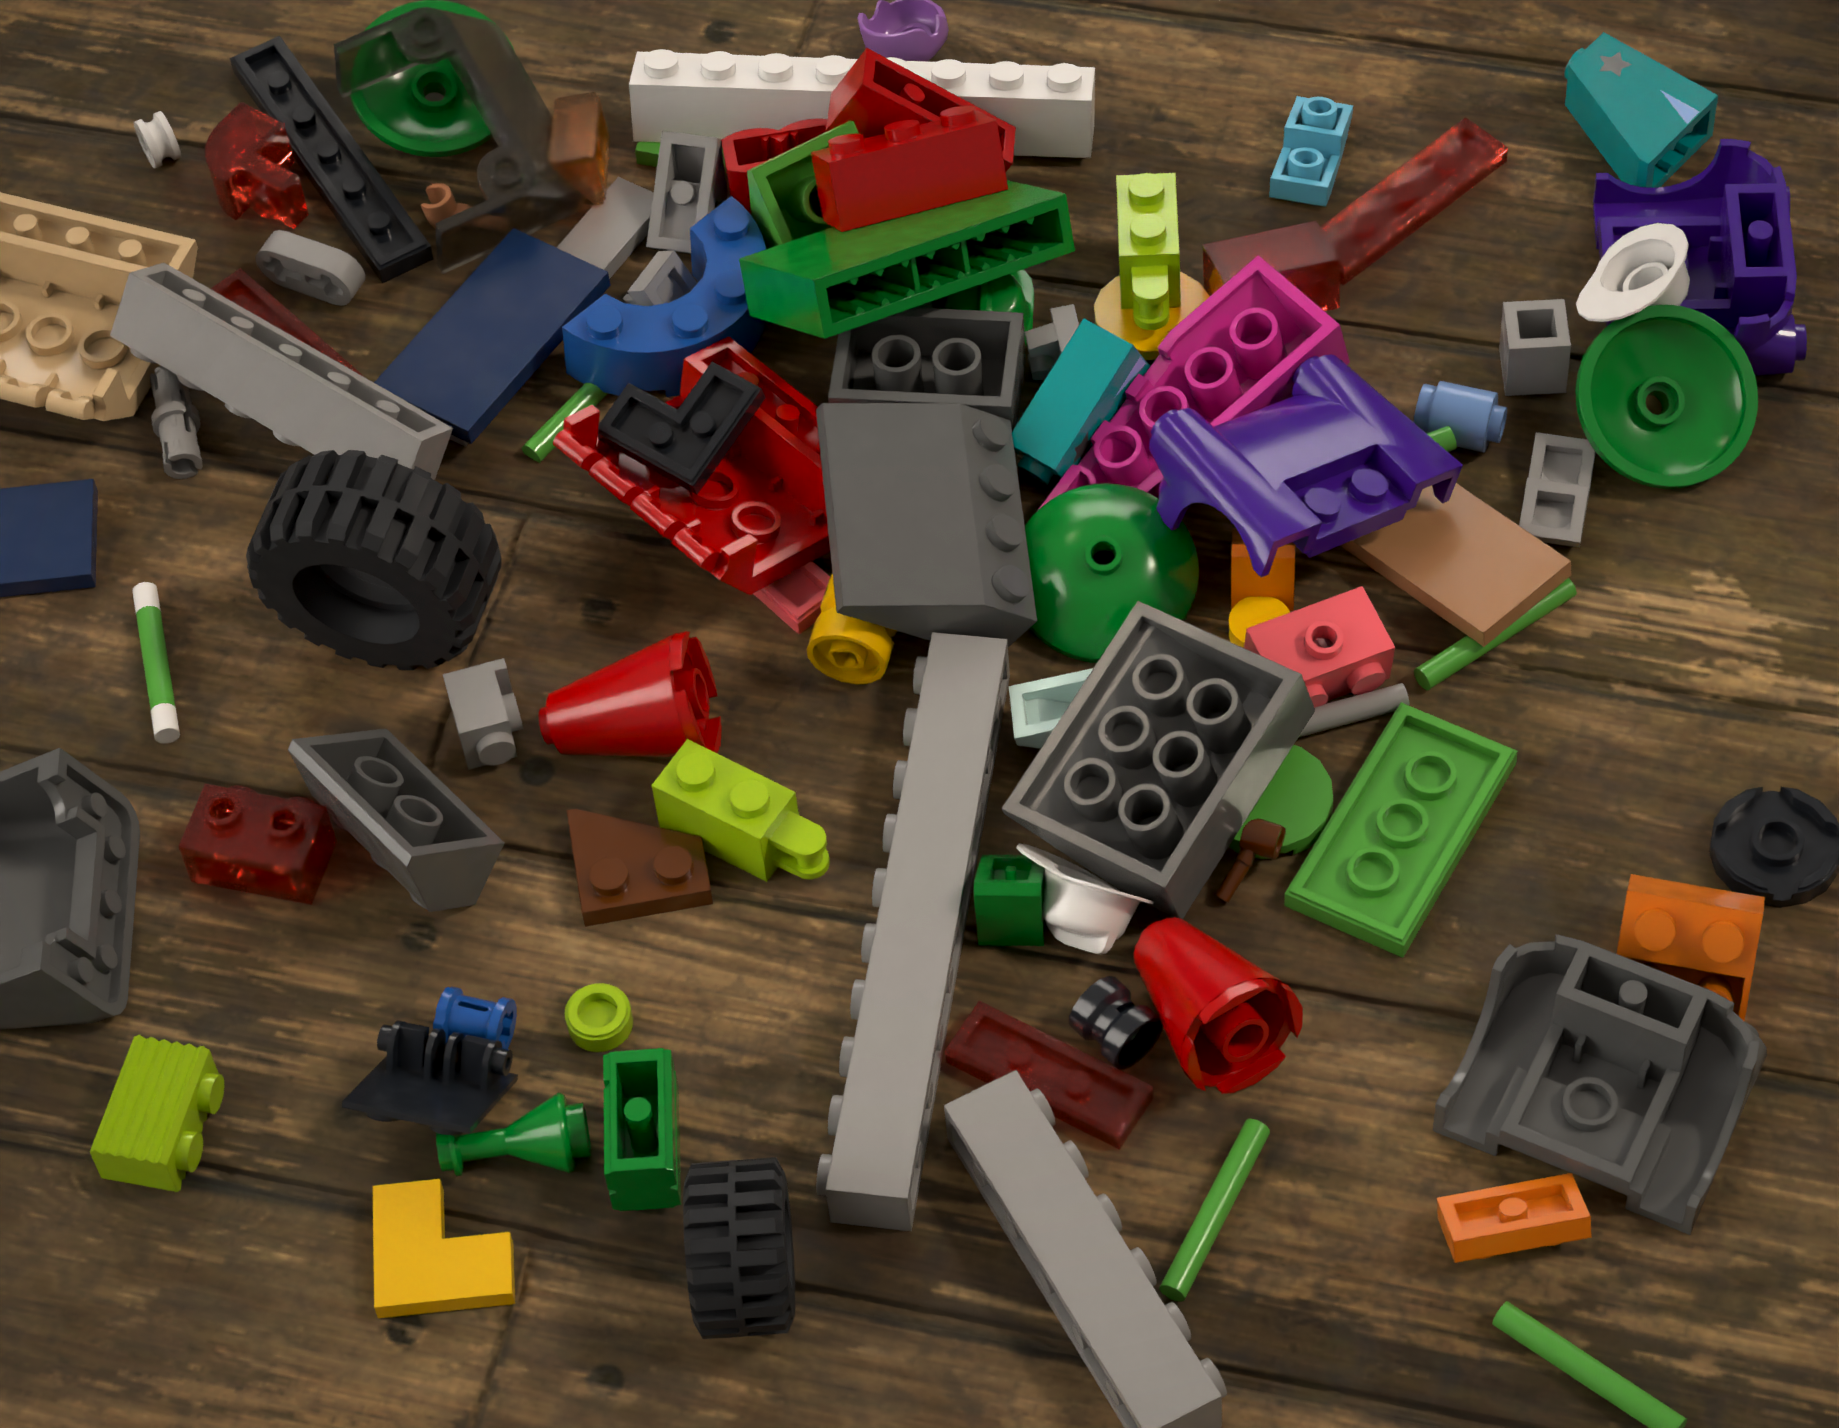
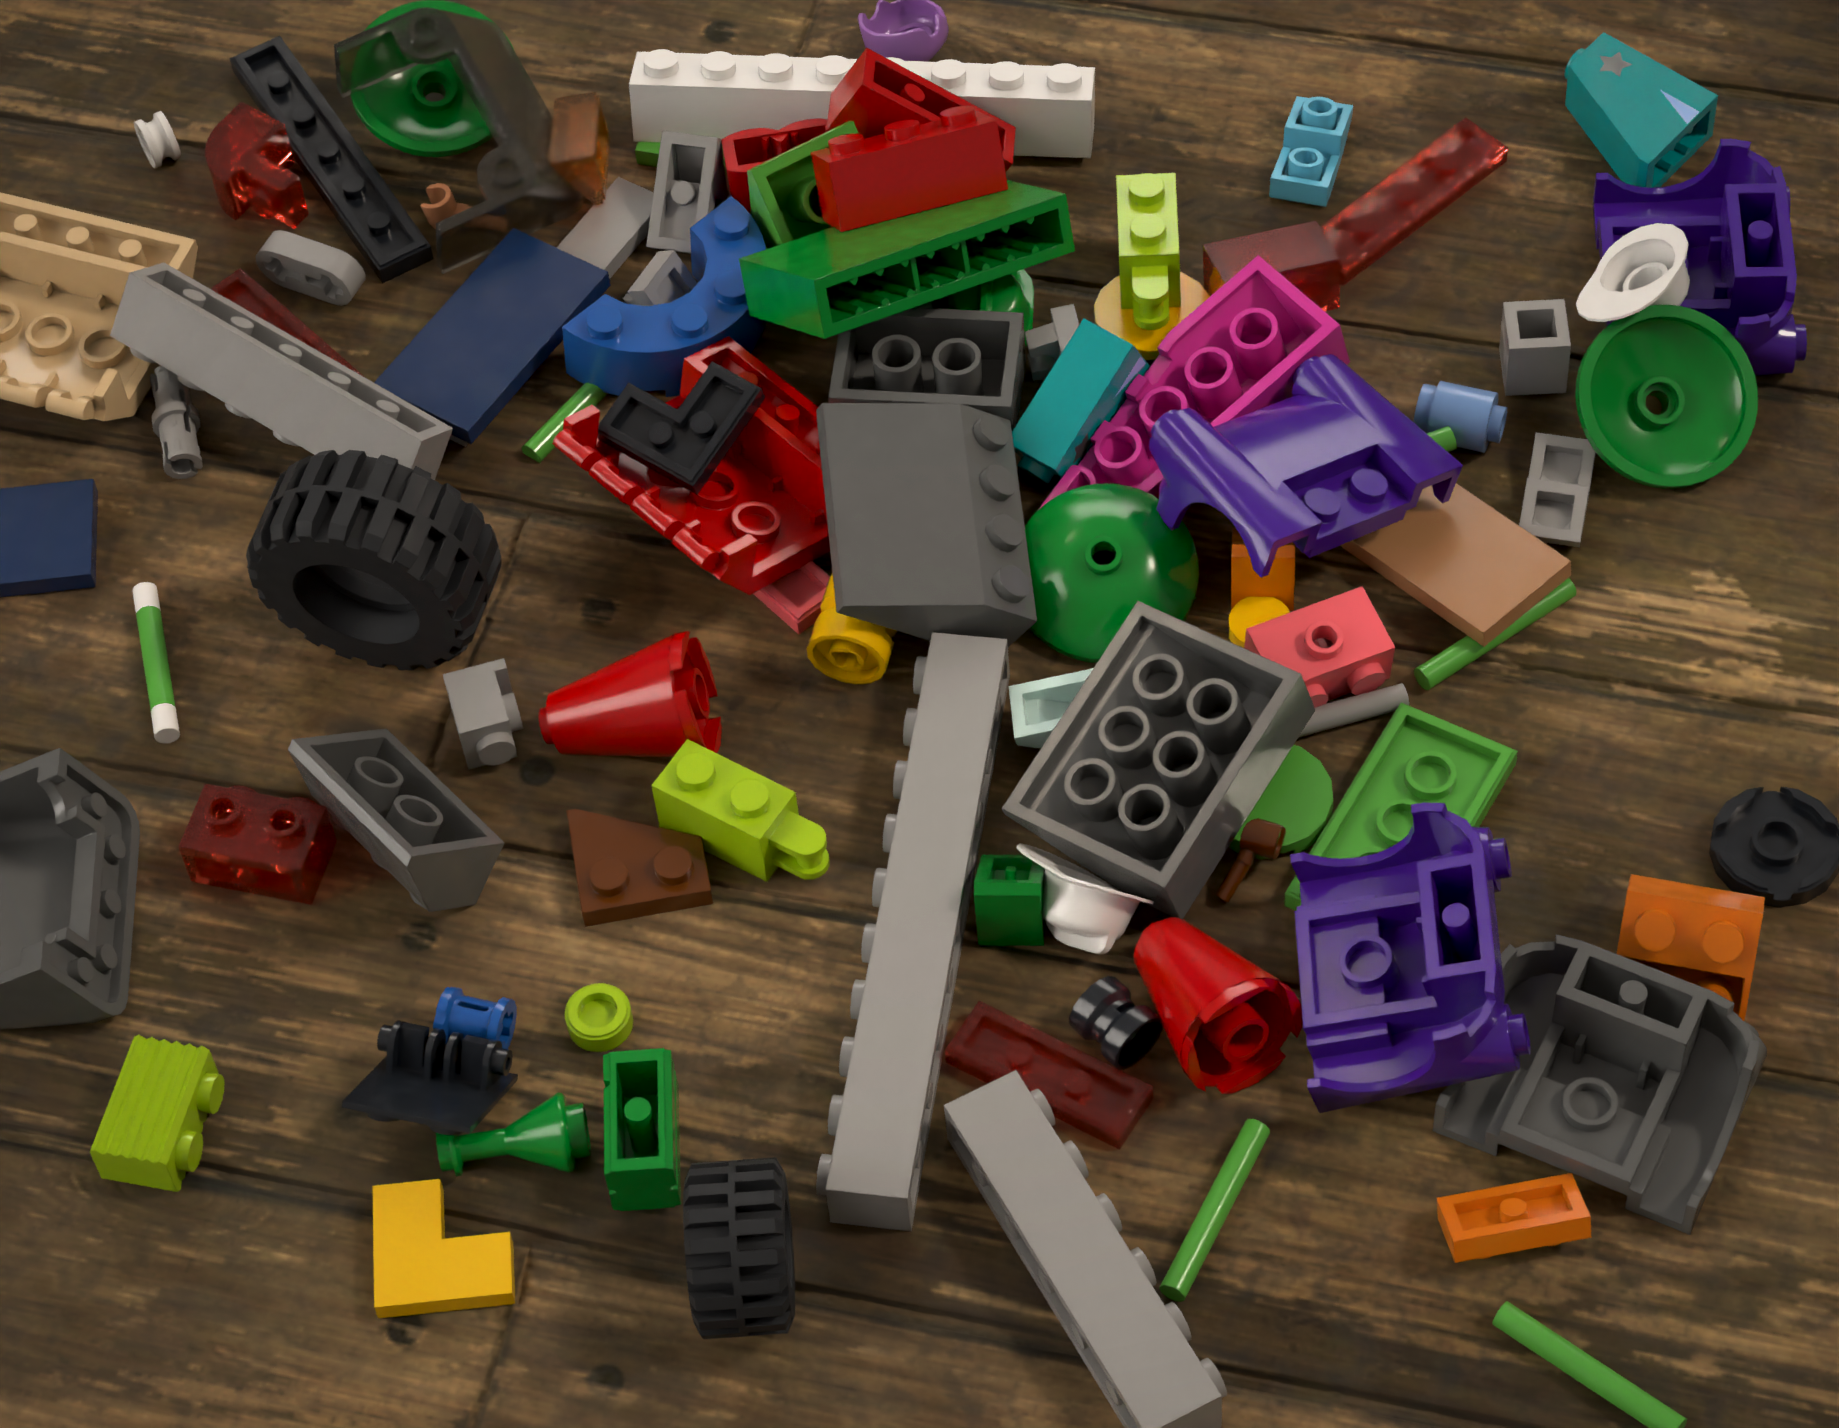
none -> dark purple piece [1290,802,1531,1113]

